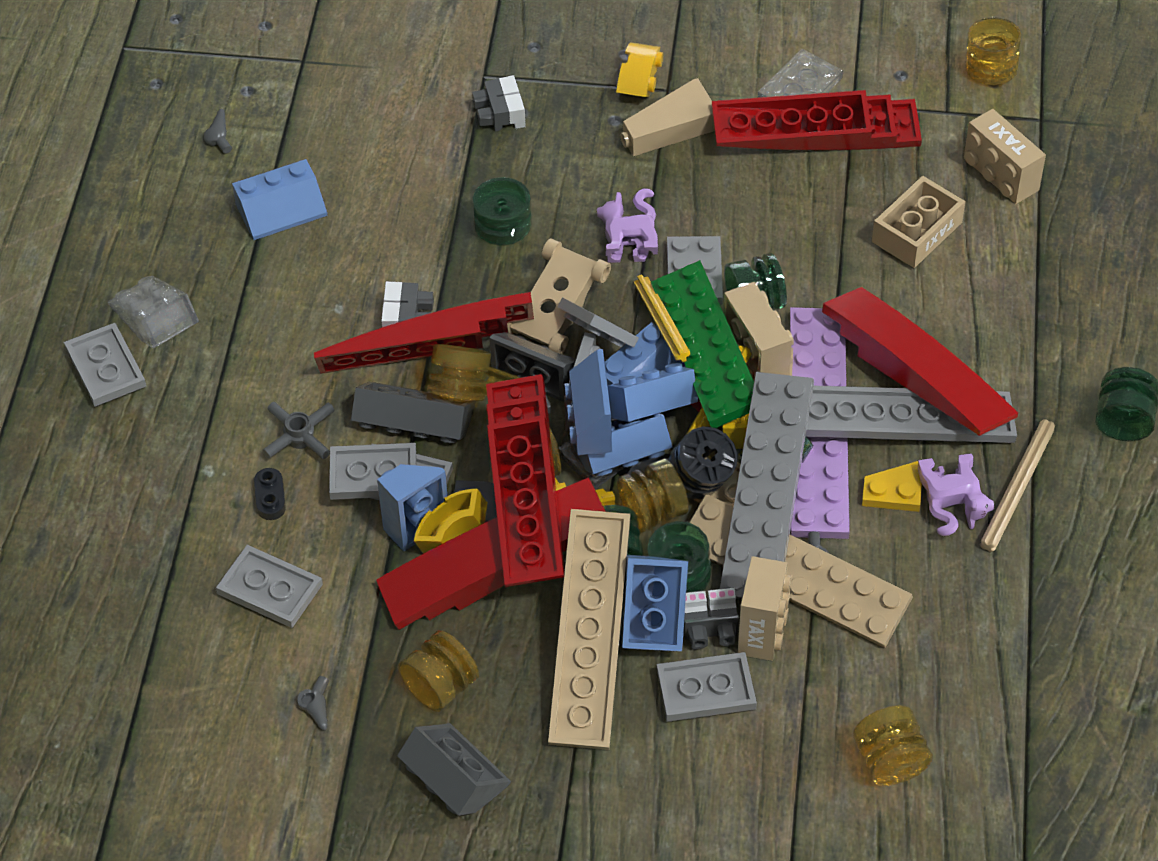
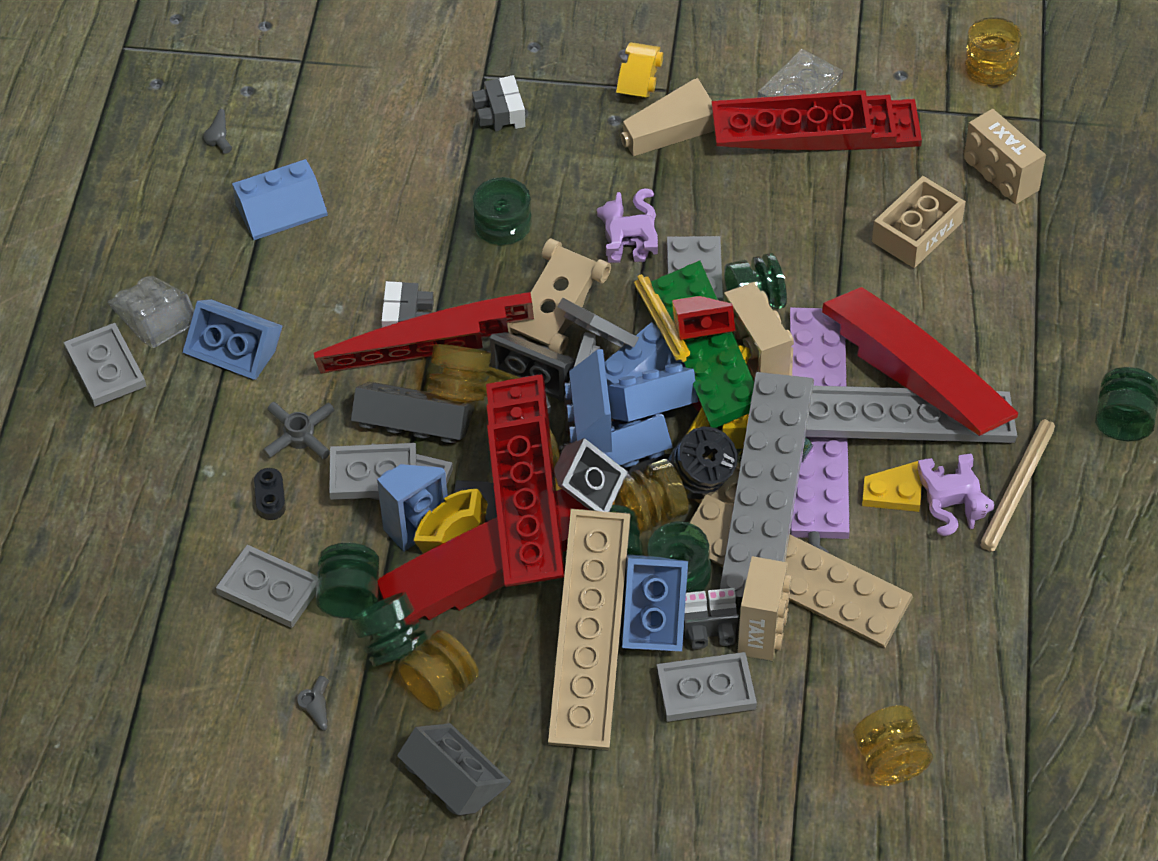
none -> medium blue slope [183,299,282,379]
none -> clear green wheel [316,543,380,619]
none -> clear green wheel [349,592,428,666]
none -> dark grey slope [554,438,627,512]
none -> red slope [672,296,735,340]

